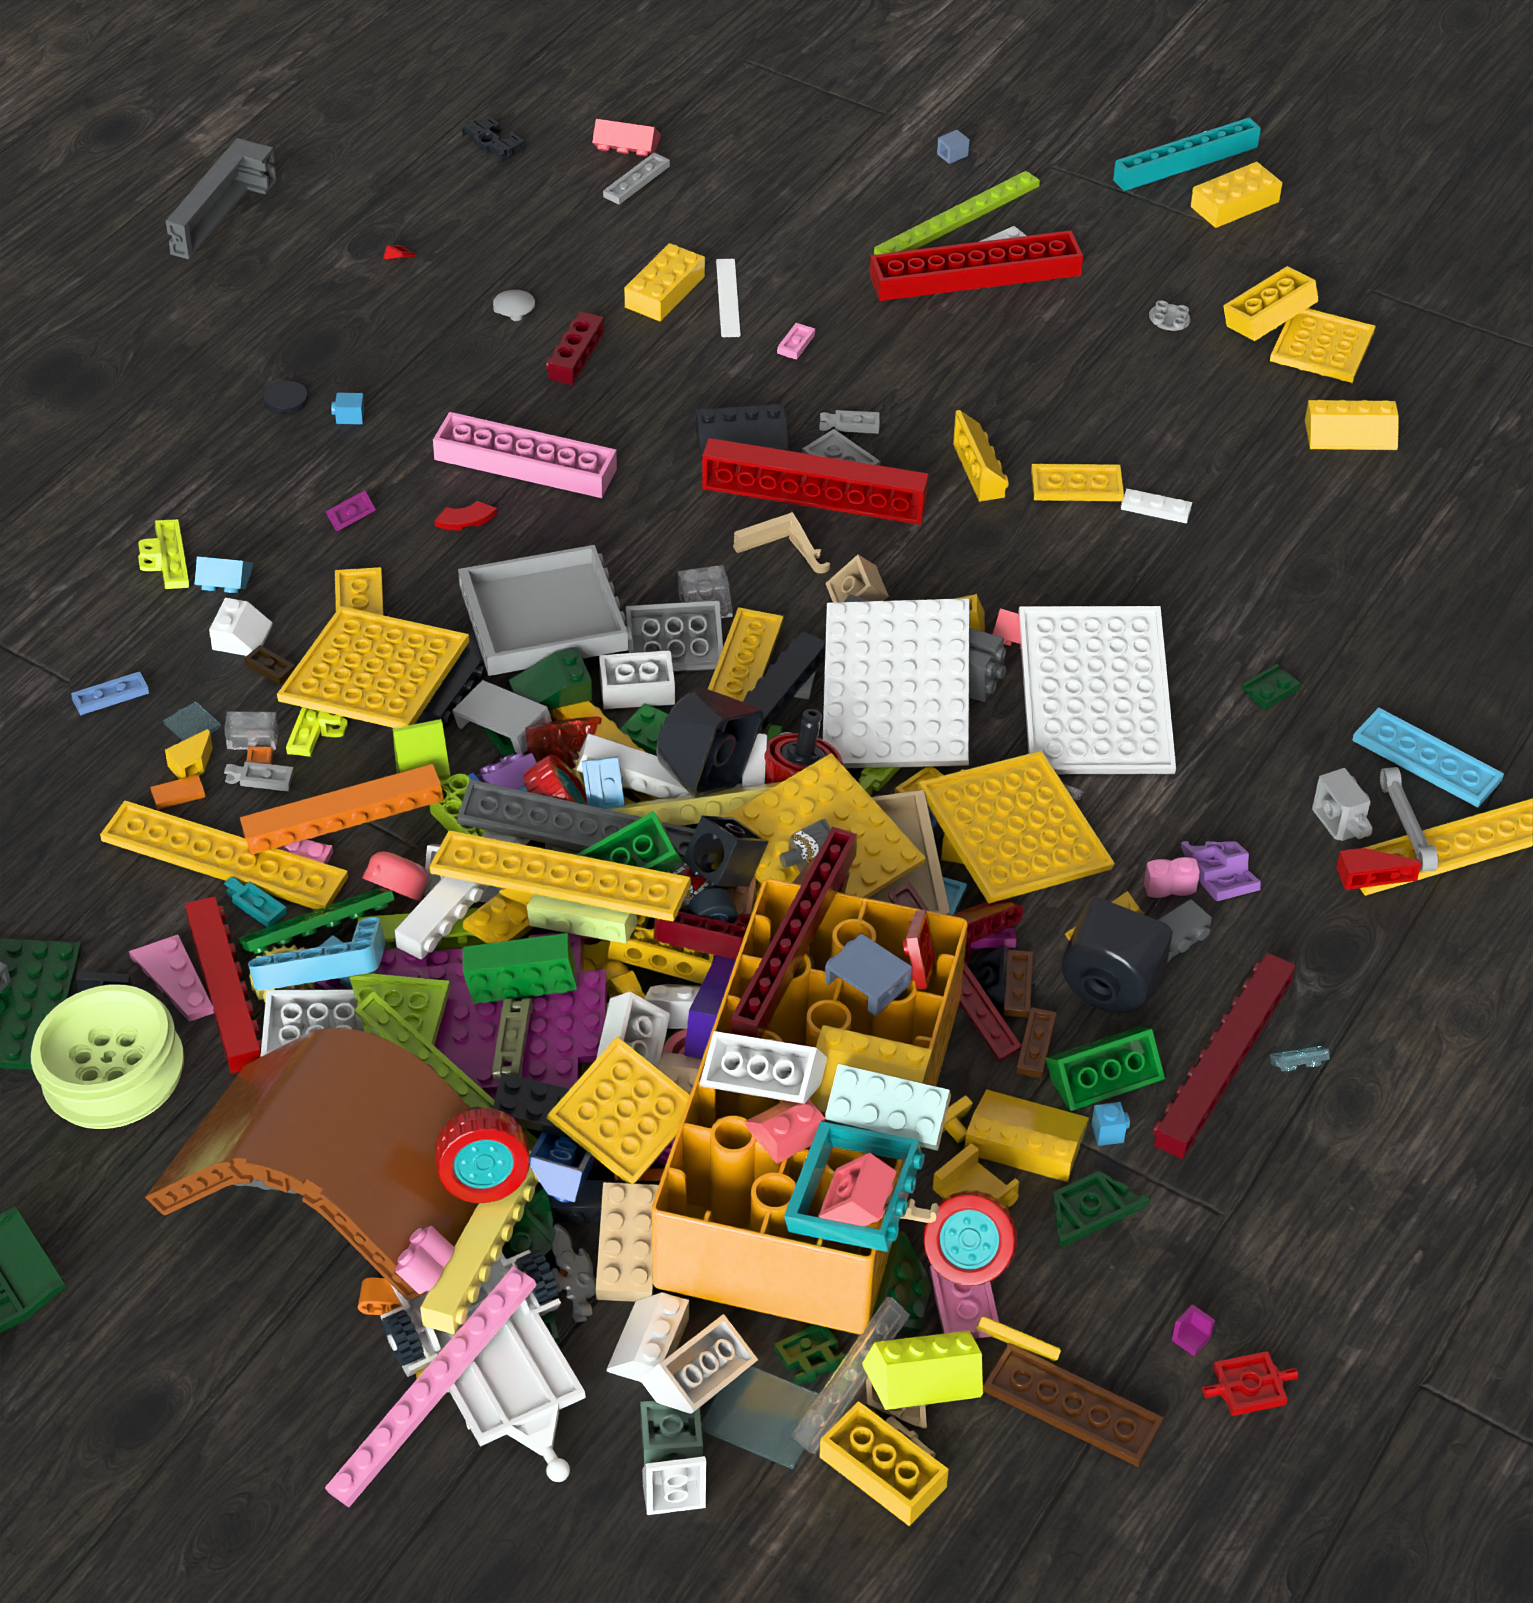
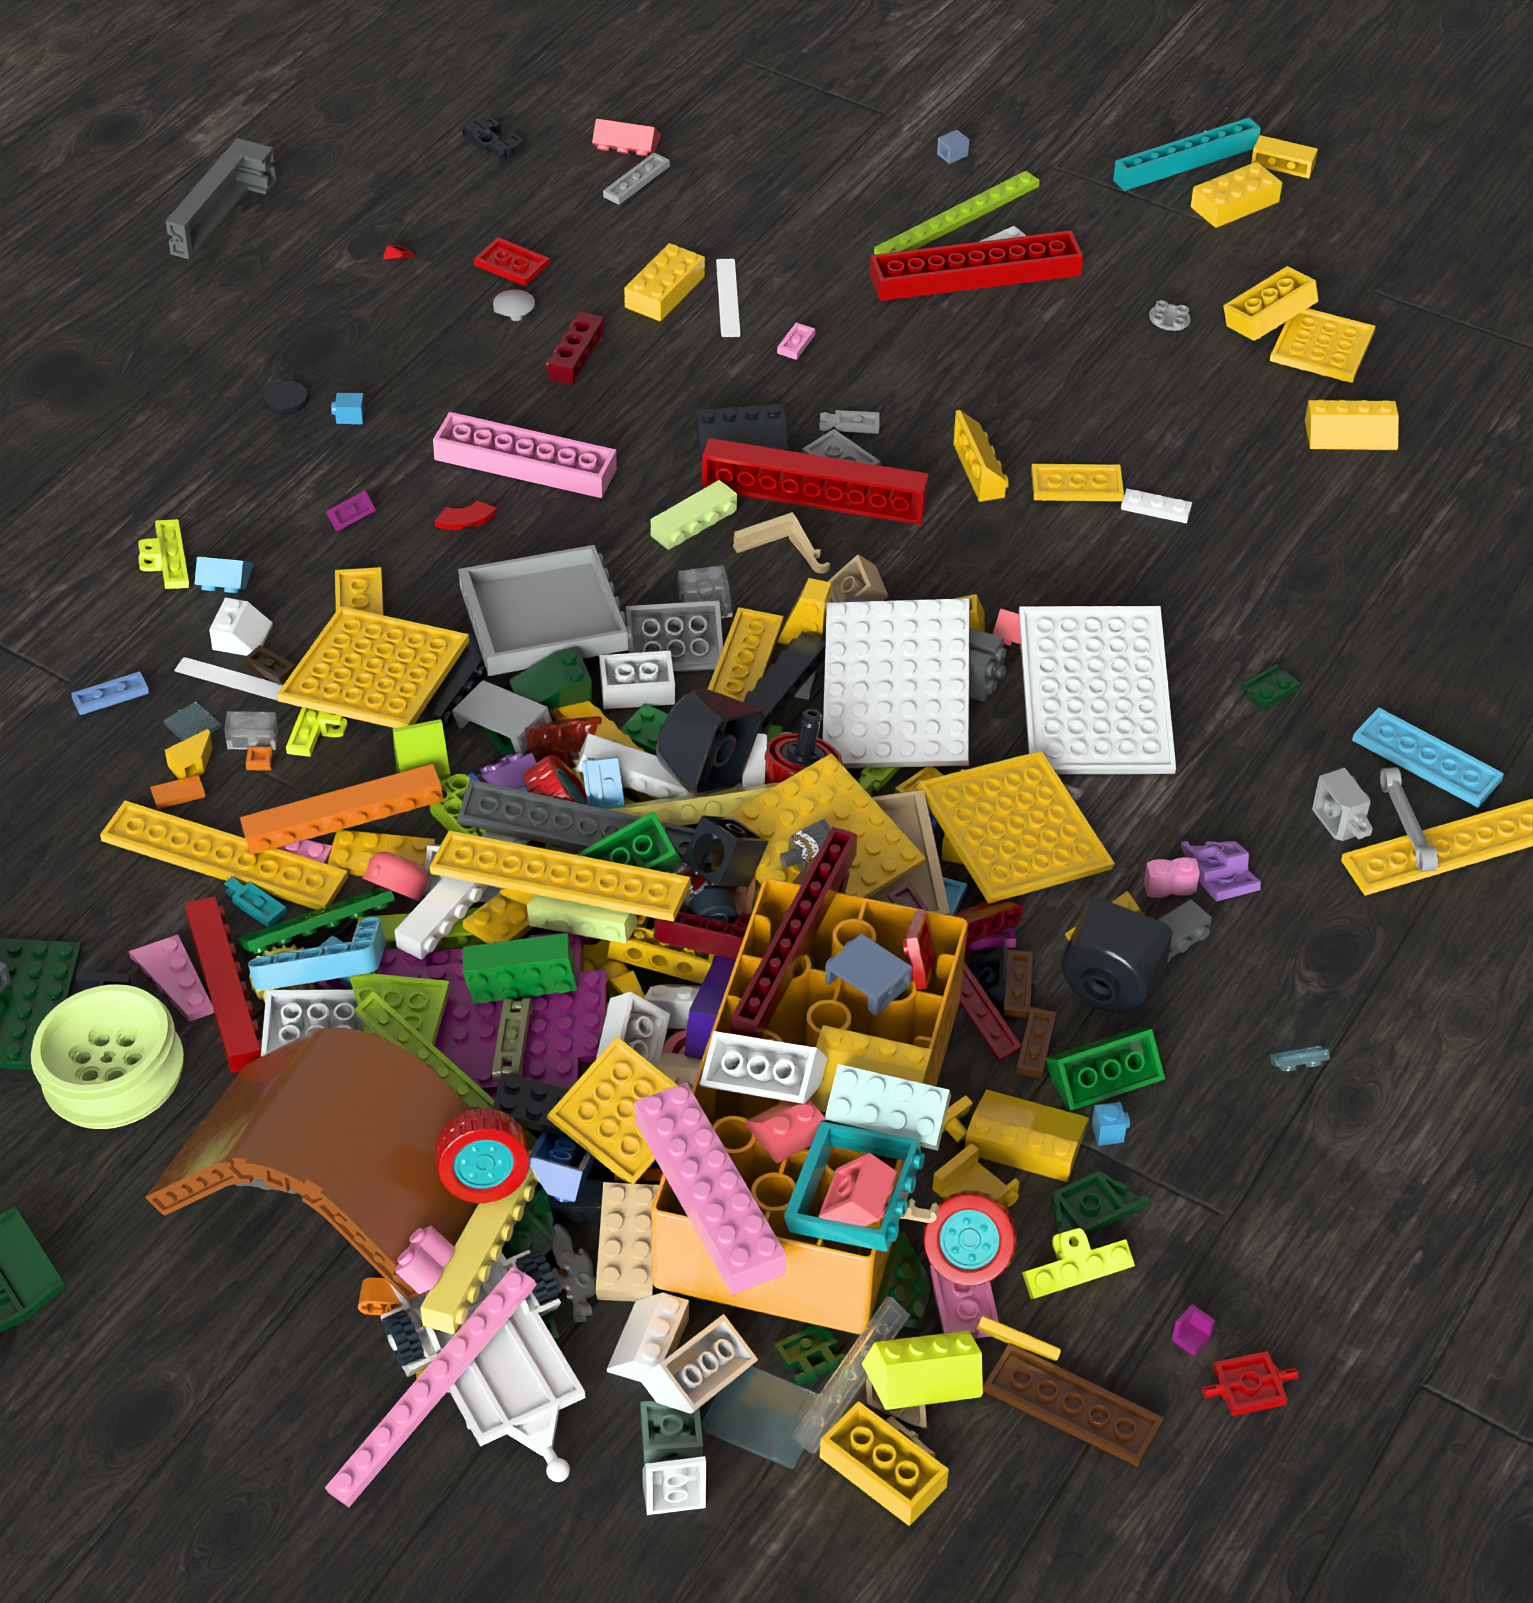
light grey plate [224,762,294,792] -> none
dark red brick [1153,953,1296,1159] -> none
red slope [1336,848,1421,890] -> none
none -> white sticker [175,657,300,707]
none -> yellow plate [327,830,435,876]
none -> red plate [474,237,550,287]
none -> bright pink brick [634,1082,786,1295]
none -> yellowish green brick [651,480,737,550]
none -> yellow wedge [777,578,831,645]
none -> neon yellow plate [1022,1228,1135,1299]
none -> yellow brick [1251,135,1318,178]

